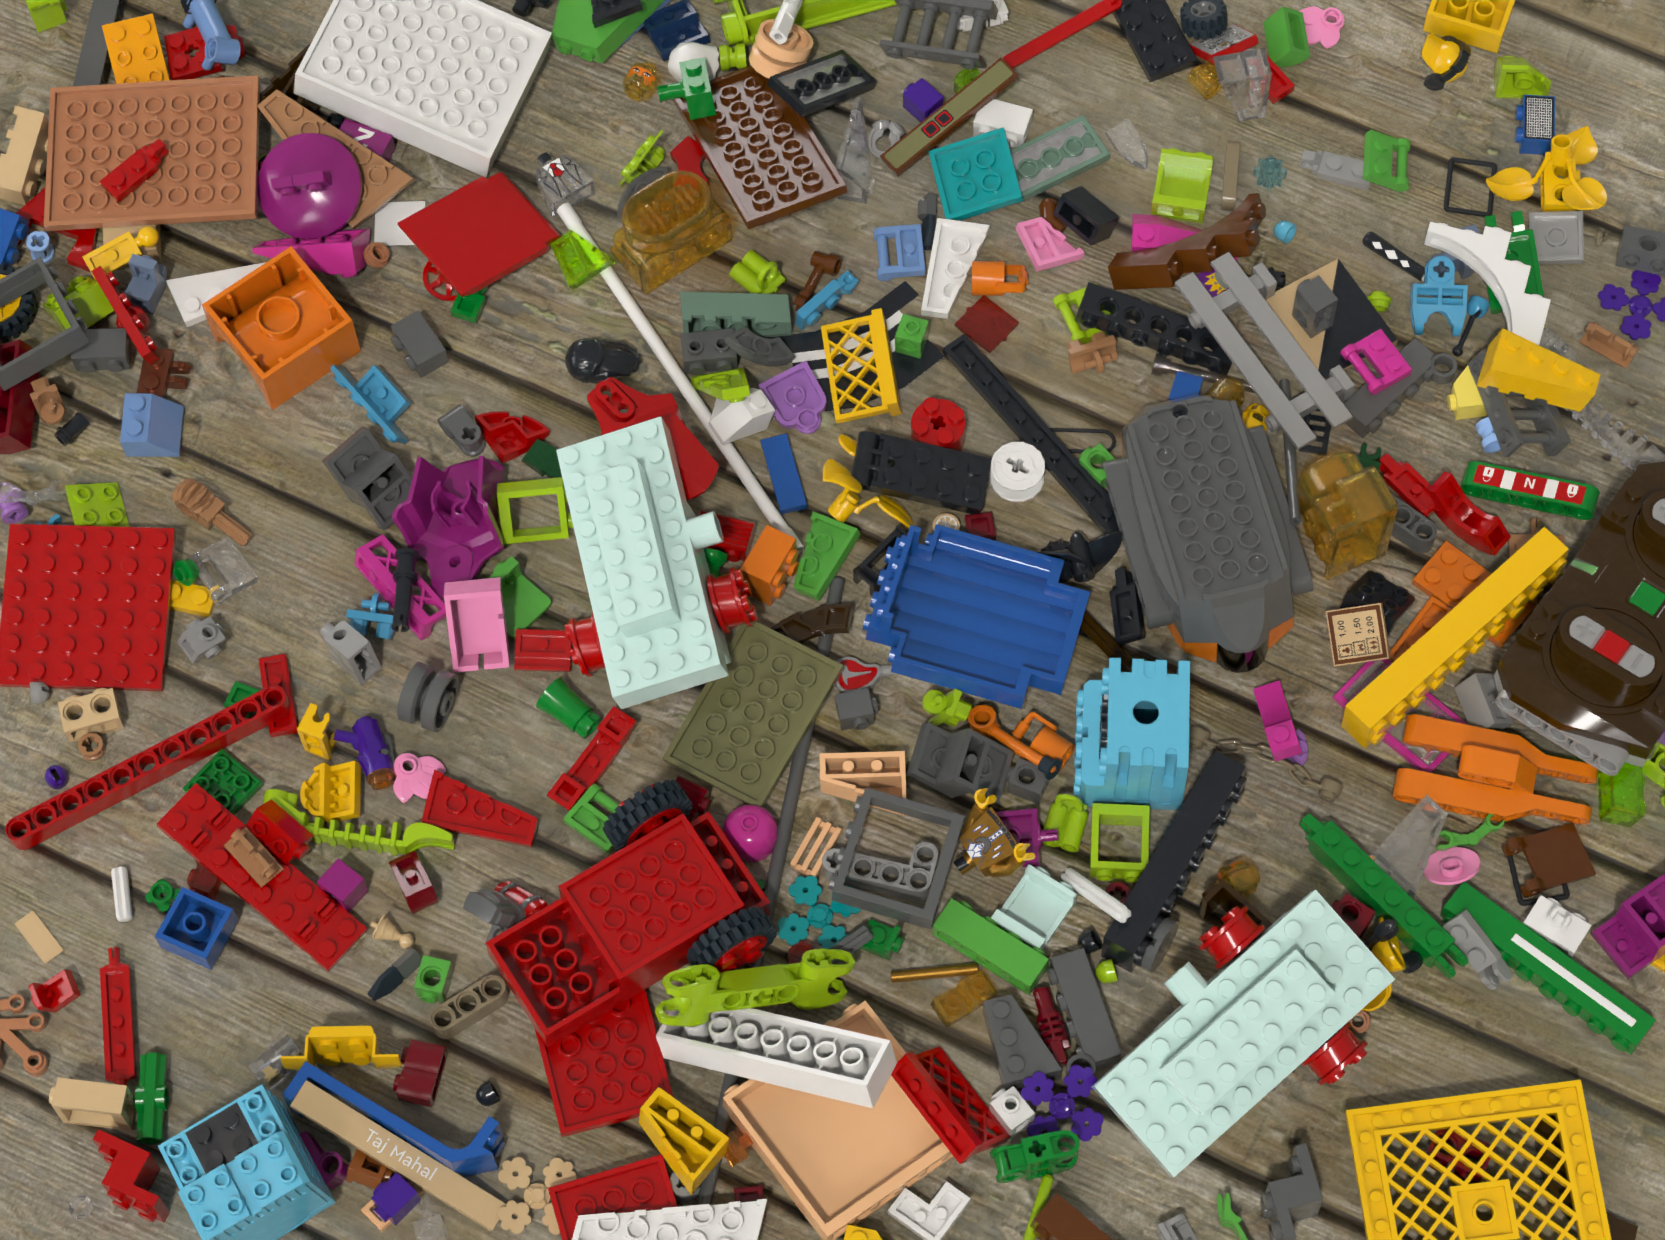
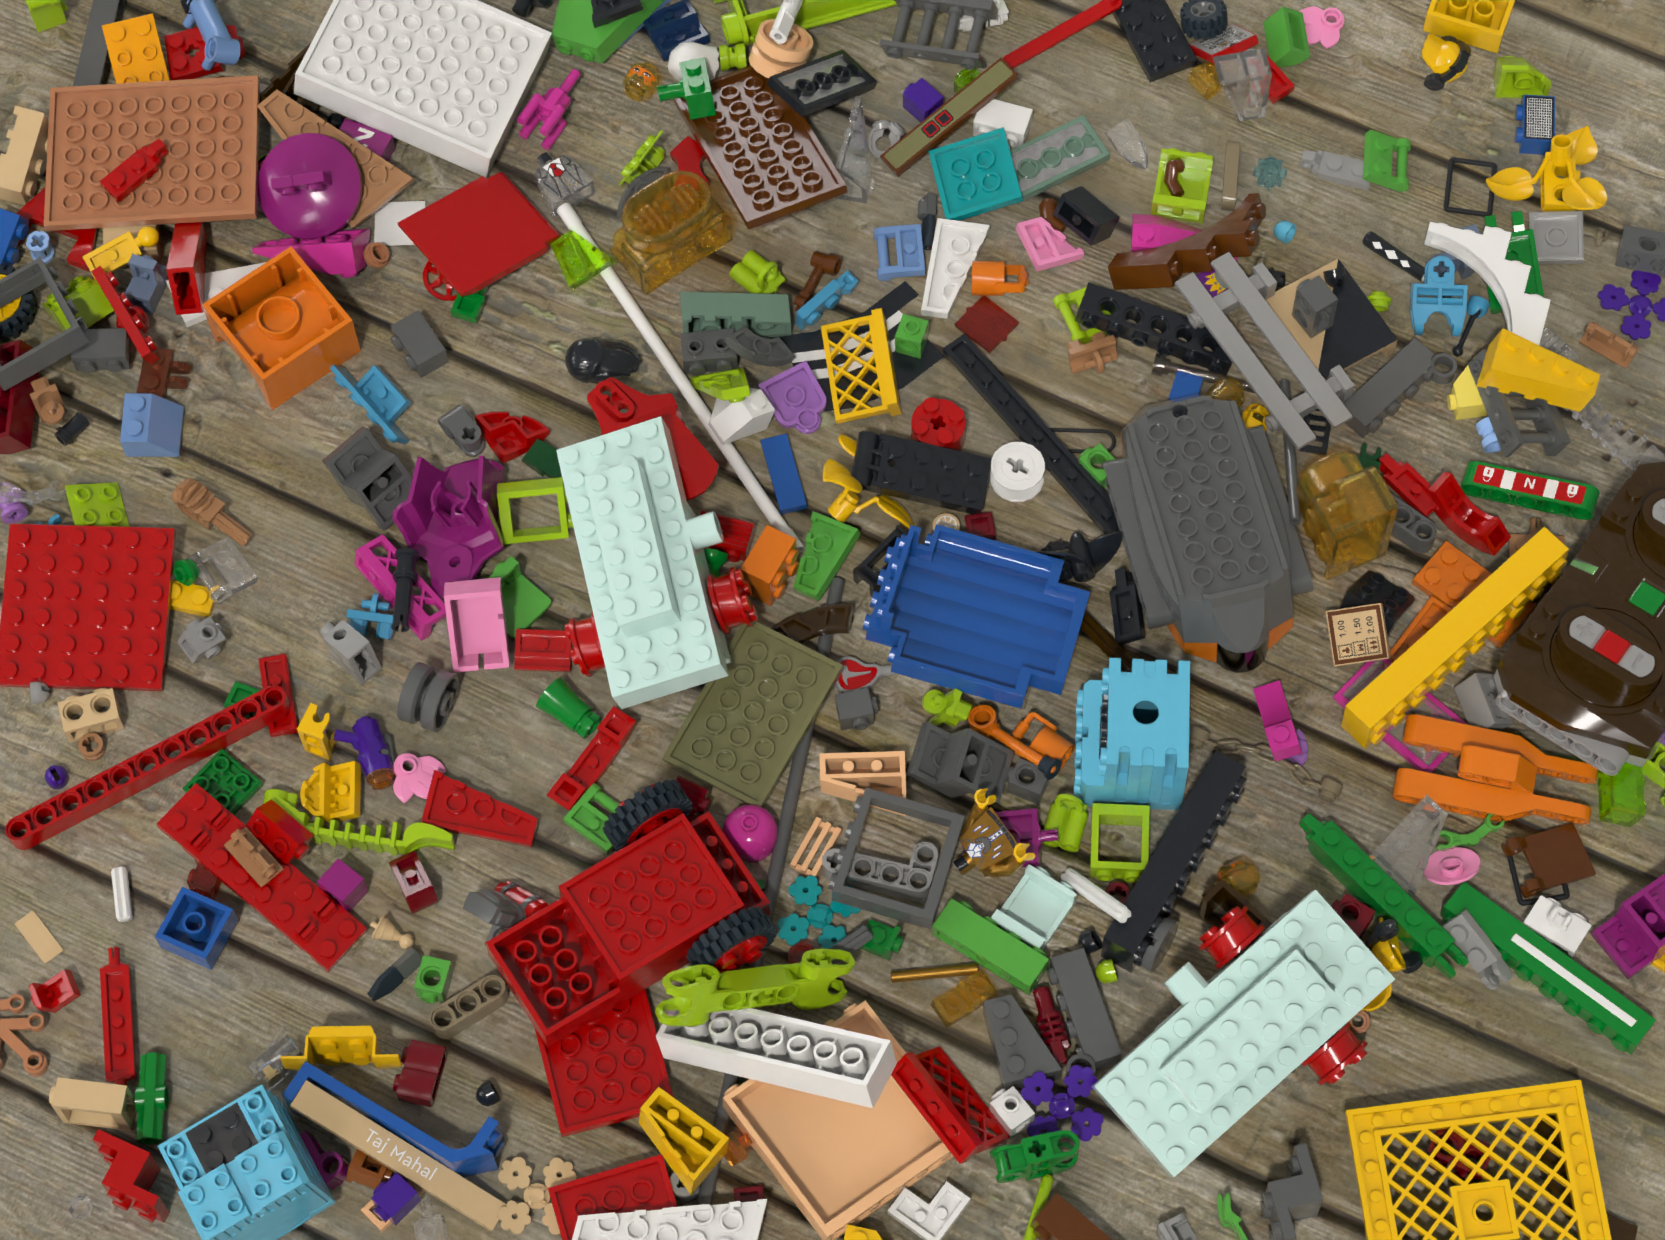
green plate [145,879,180,912] -> none
dark pink plate [1340,329,1412,395] -> none
none -> red slope [166,222,207,315]
none -> dark pink plant [517,69,581,150]
none -> reddish brown arm [1164,158,1185,197]
none -> black hinge [1323,267,1346,288]

